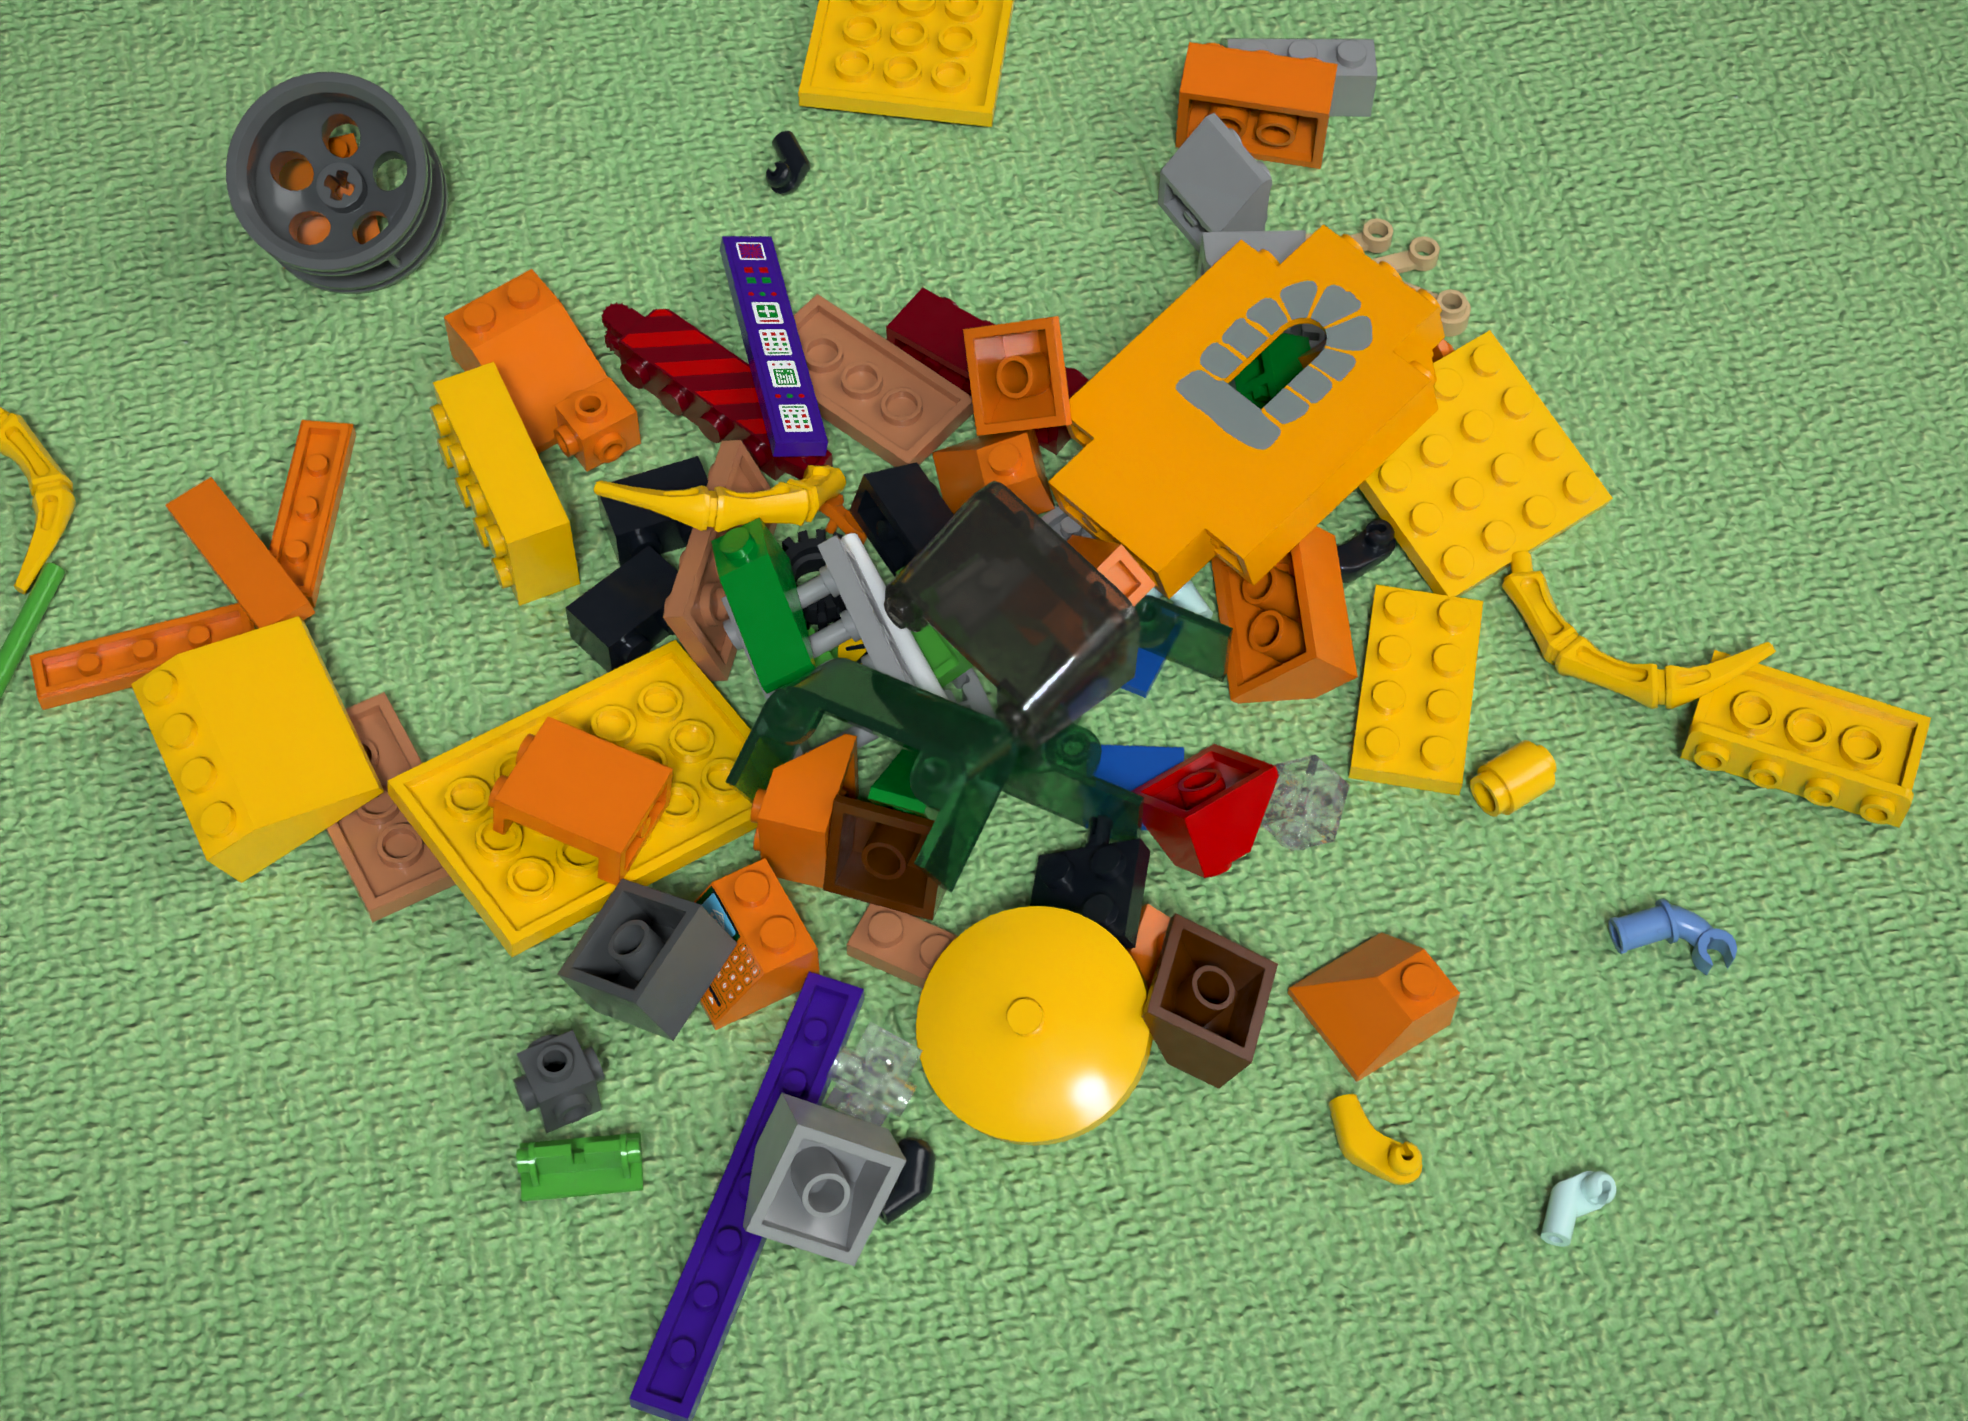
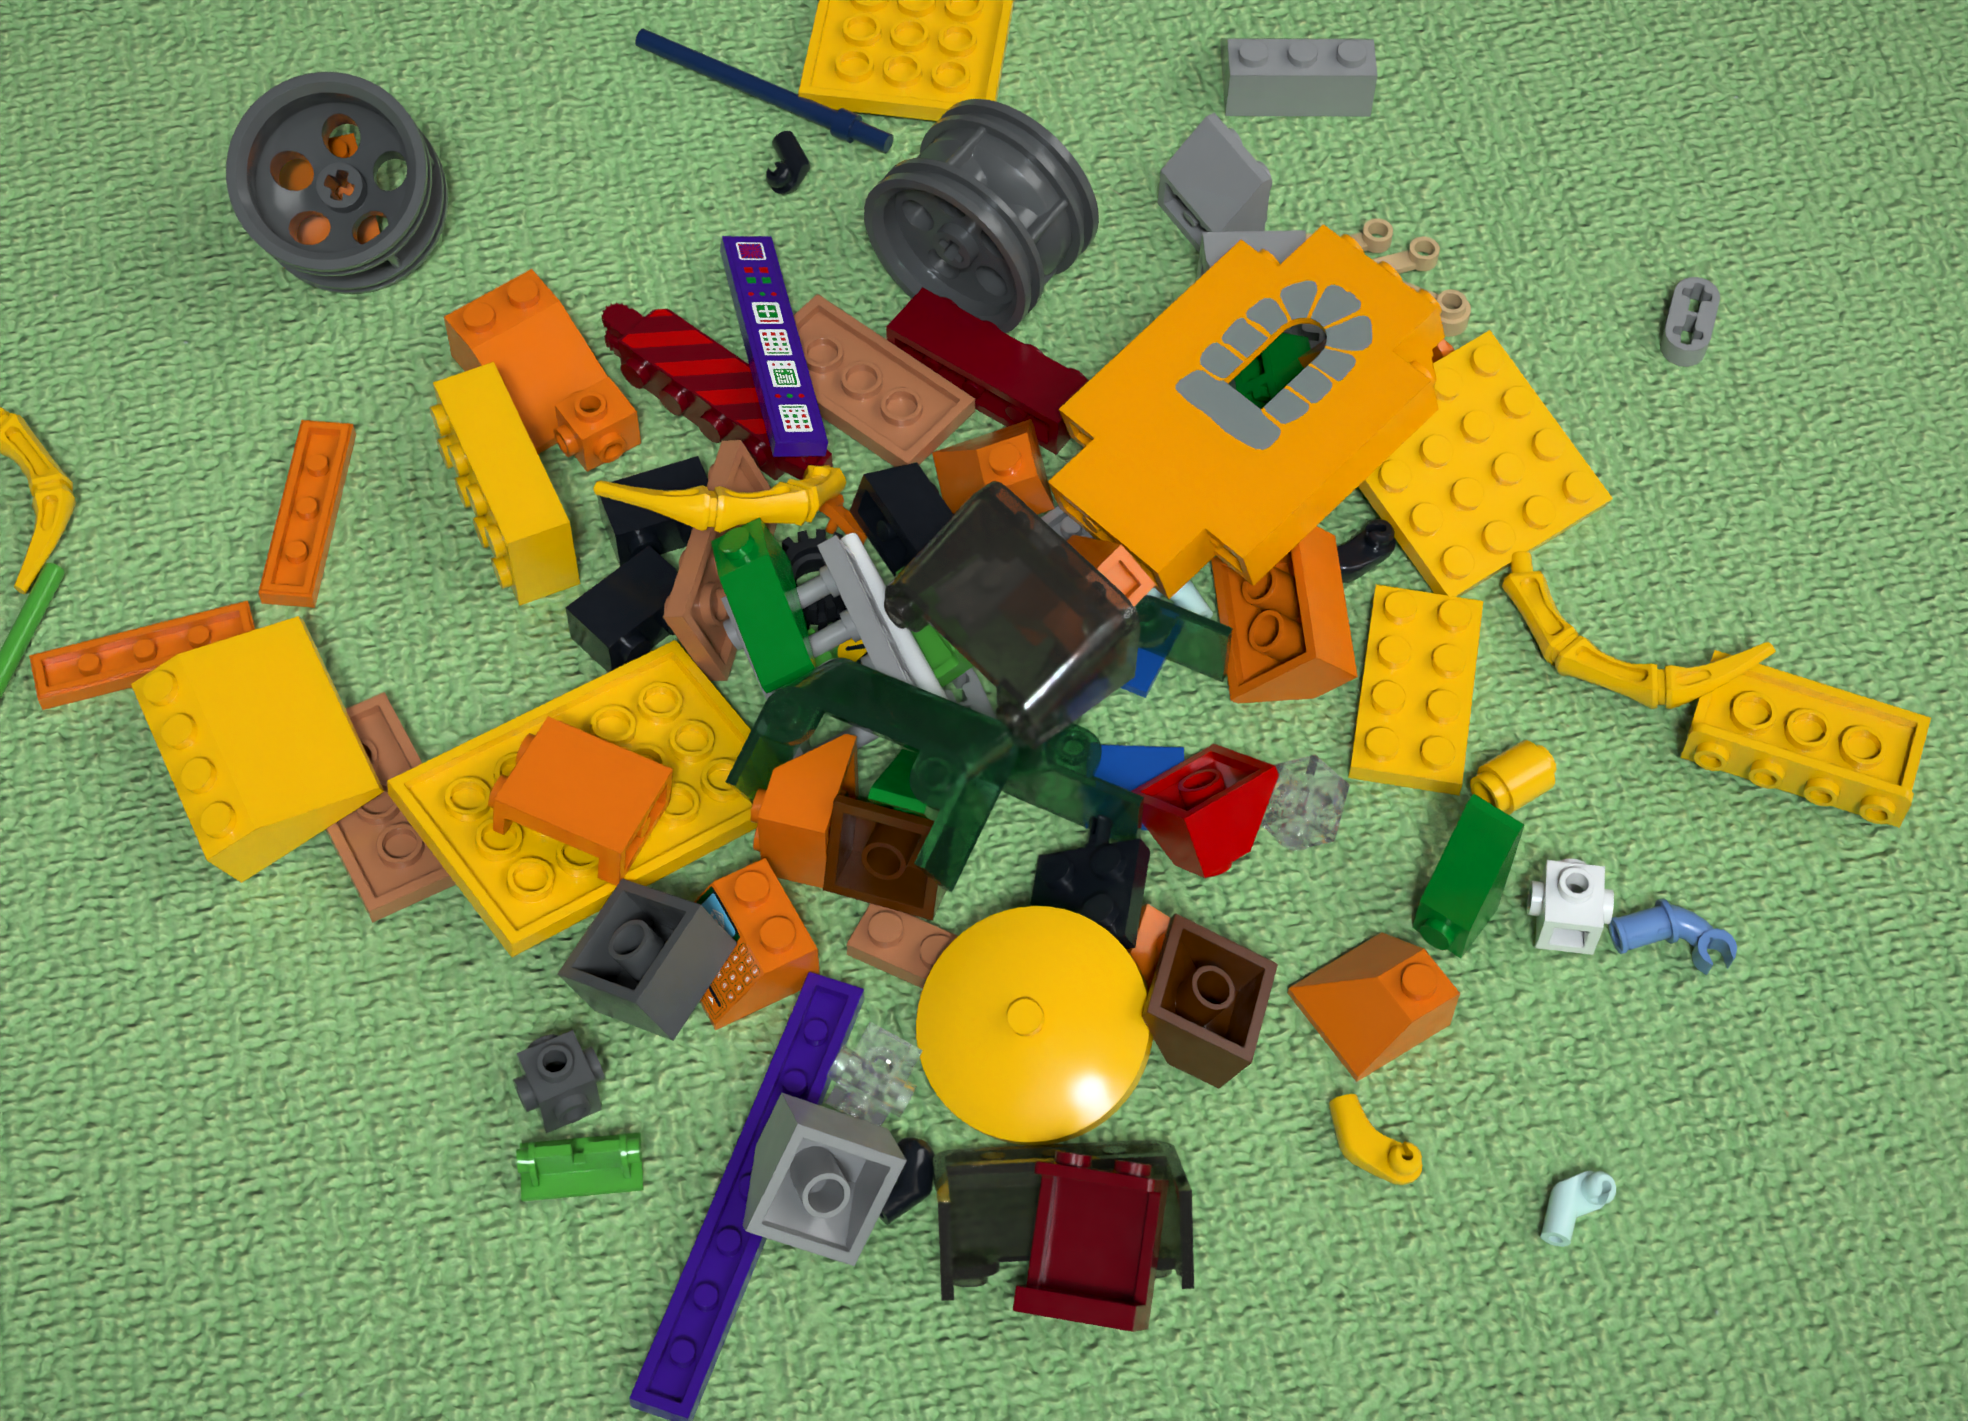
orange tile [165,477,315,629] -> none
orange slope [963,316,1072,436] -> none
orange slope [1175,42,1338,169] -> none
none -> dark blue bar [635,28,894,153]
none -> dark grey wheel [864,99,1099,333]
none -> clear smoke windscreen [933,1140,1194,1301]
none -> dark red panel [1013,1151,1169,1332]
none -> green slope [1413,794,1524,958]
none -> white brick [1527,859,1614,955]
none -> light grey beam [1660,277,1720,367]

